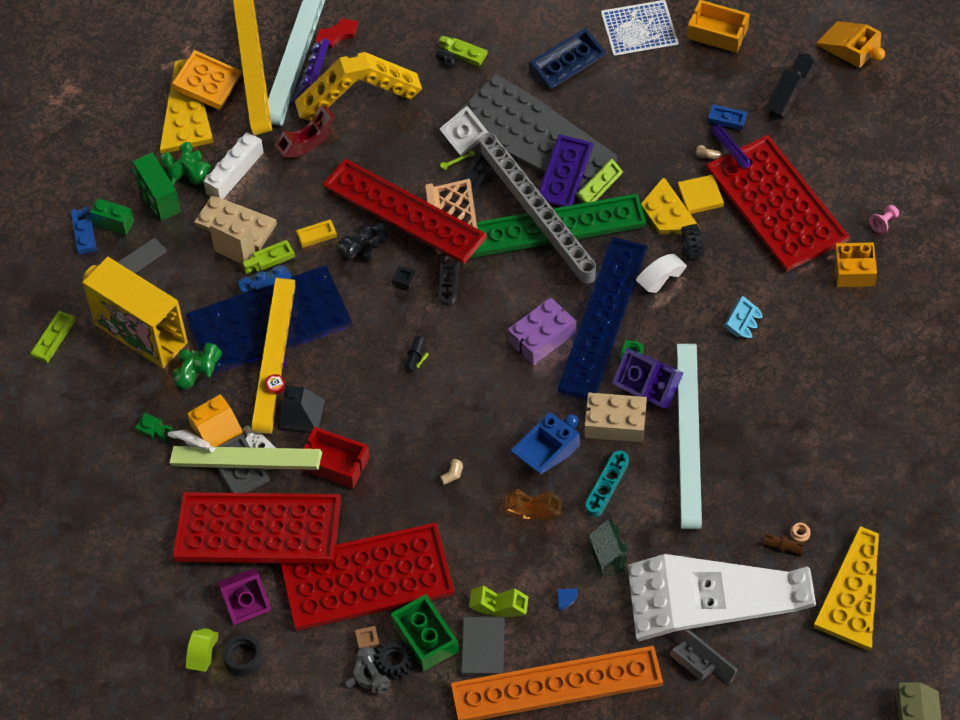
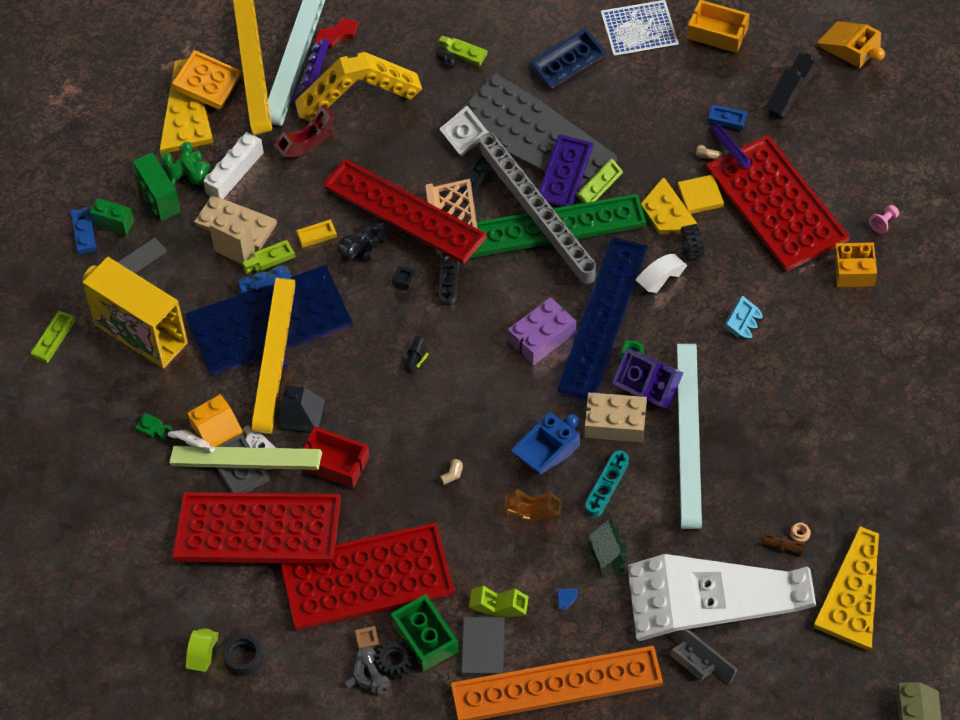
green animal [172,343,222,390] -> none
magenta slope [217,568,271,625] -> none
tile [265,374,285,395] -> none
lime hinge [440,150,475,170] -> none

